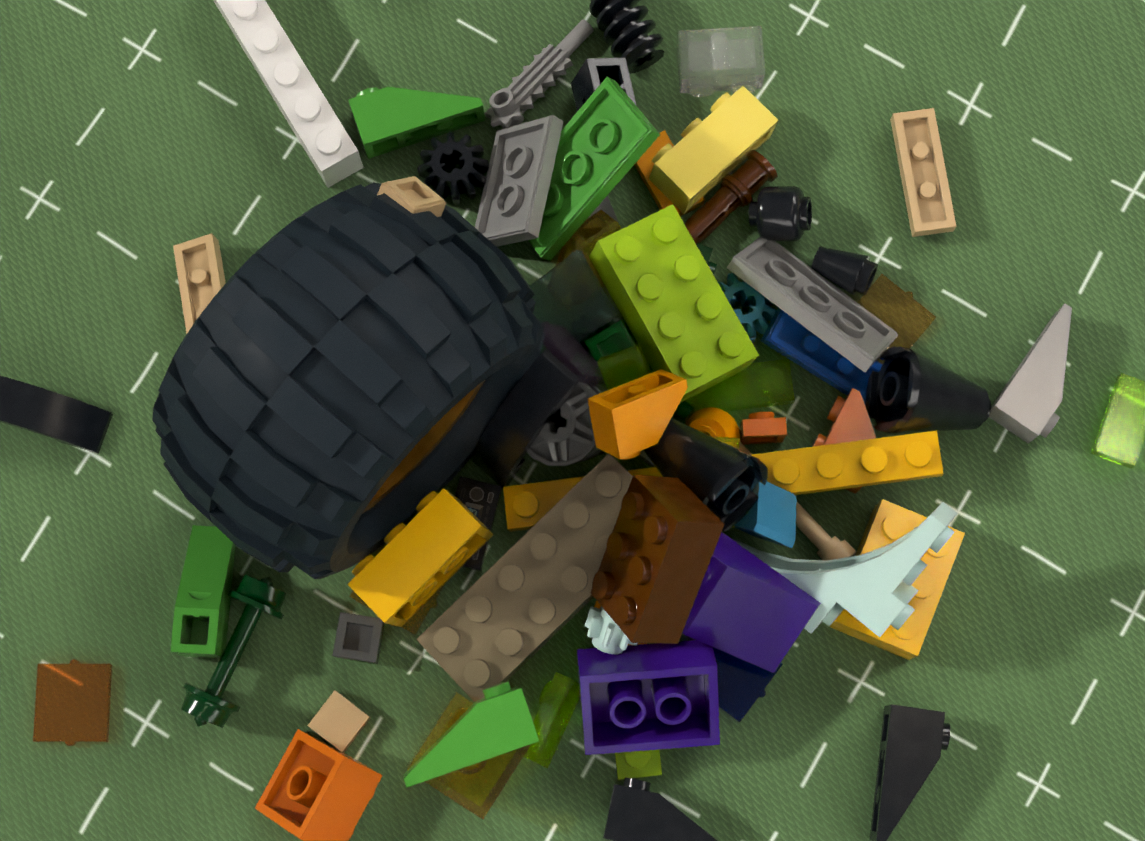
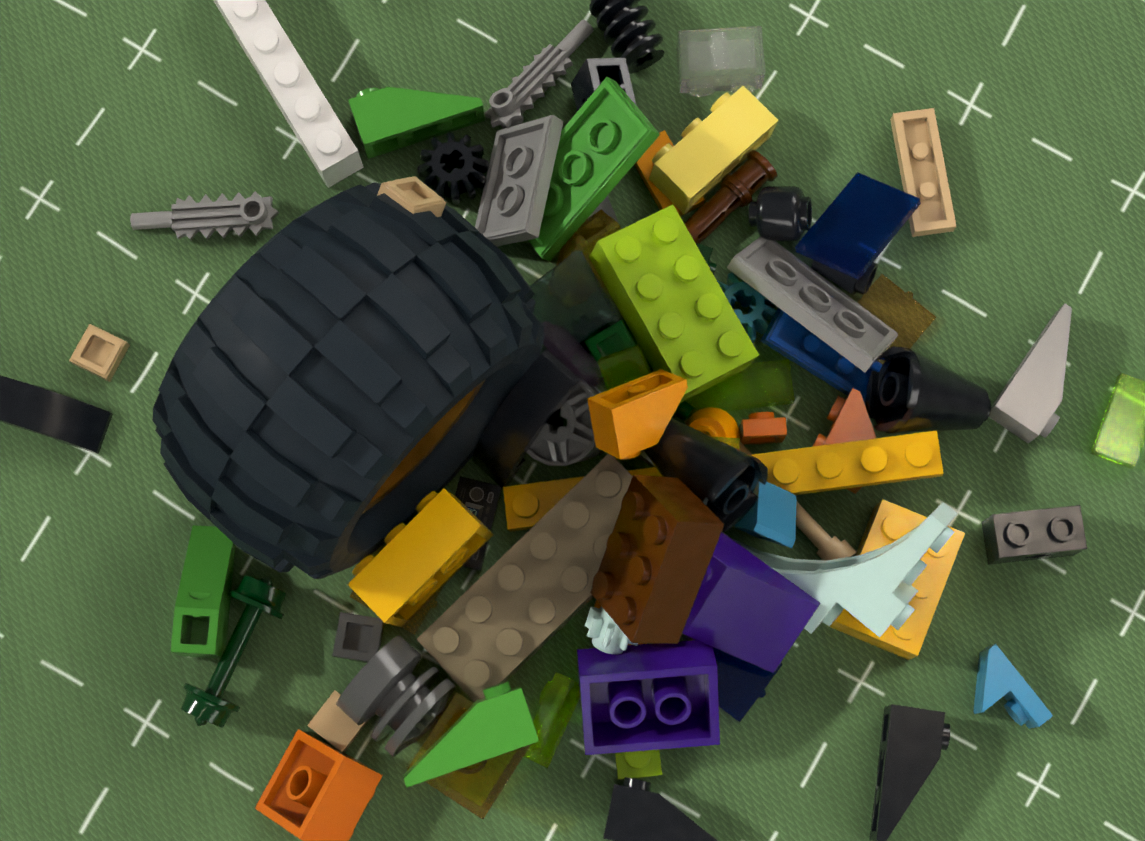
clear orange piece [33,659,112,746] -> none
tan plate [173,233,226,334] -> none
none -> tan tile [69,324,130,382]
none -> light grey piece [130,191,279,241]
none -> dark grey wheel [336,635,456,757]
none -> clear blue piece [795,172,921,280]
none -> dark azure slope [973,644,1053,729]
none -> brick [982,505,1087,565]

